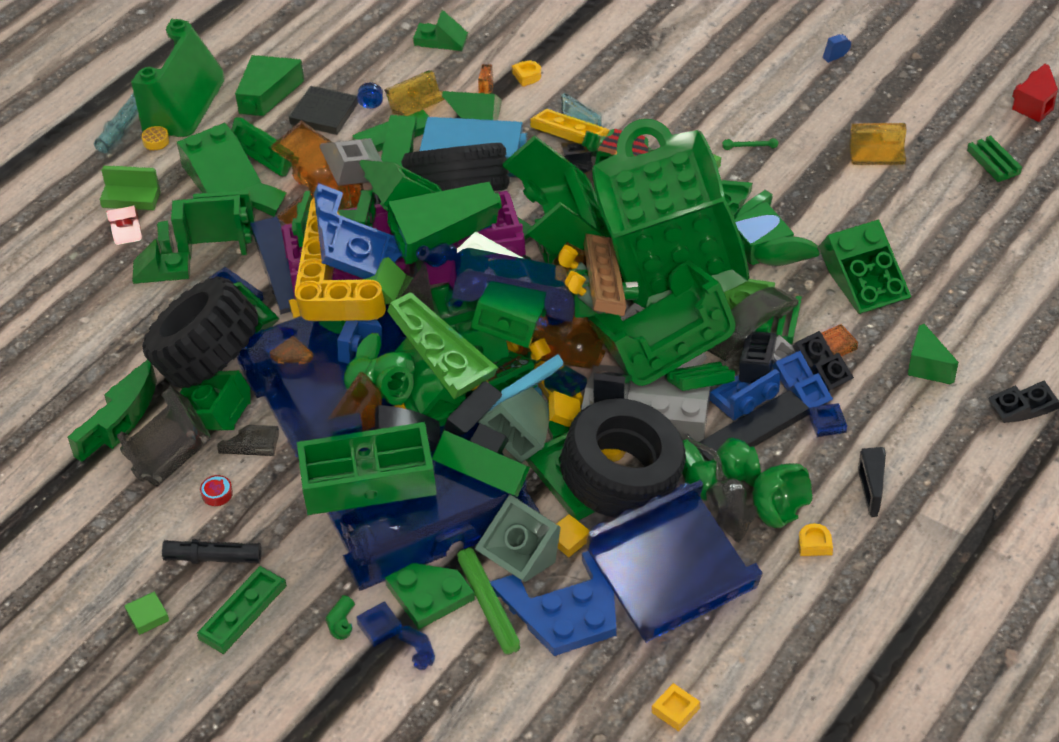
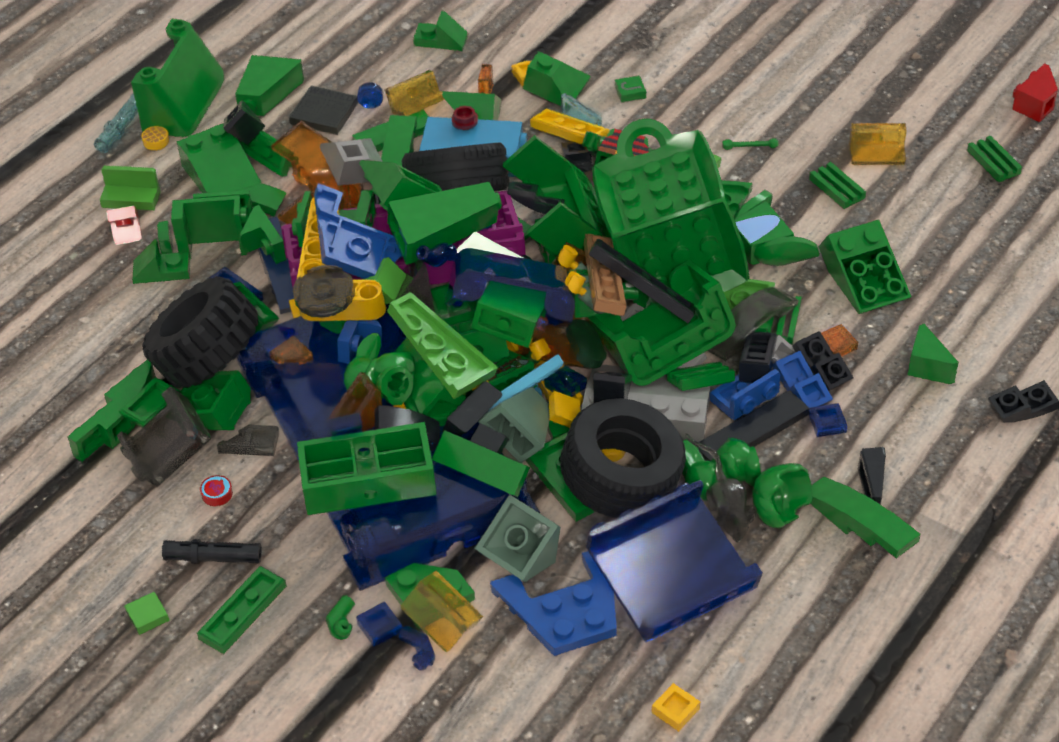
bright green axle [458,548,520,655] -> none
yellow tile [557,514,592,557] -> none
yellow tile [798,523,833,556] -> none
blue tile [823,34,851,63] -> none
none -> green tile [119,377,180,428]
none -> black slope [223,100,265,145]
none -> green slope [240,205,286,264]
none -> clear smoke tile [293,265,355,318]
none -> clear yellow panel [401,571,483,652]
none -> dark red plate [451,106,478,130]
none -> black slope [507,181,565,214]
none -> green slope [523,51,591,110]
none -> clear green tile [566,319,607,369]
none -> black tile [589,239,695,323]
none -> green tile [615,75,646,102]
none -> green tile [809,162,866,209]
none -> green slope [810,477,921,559]

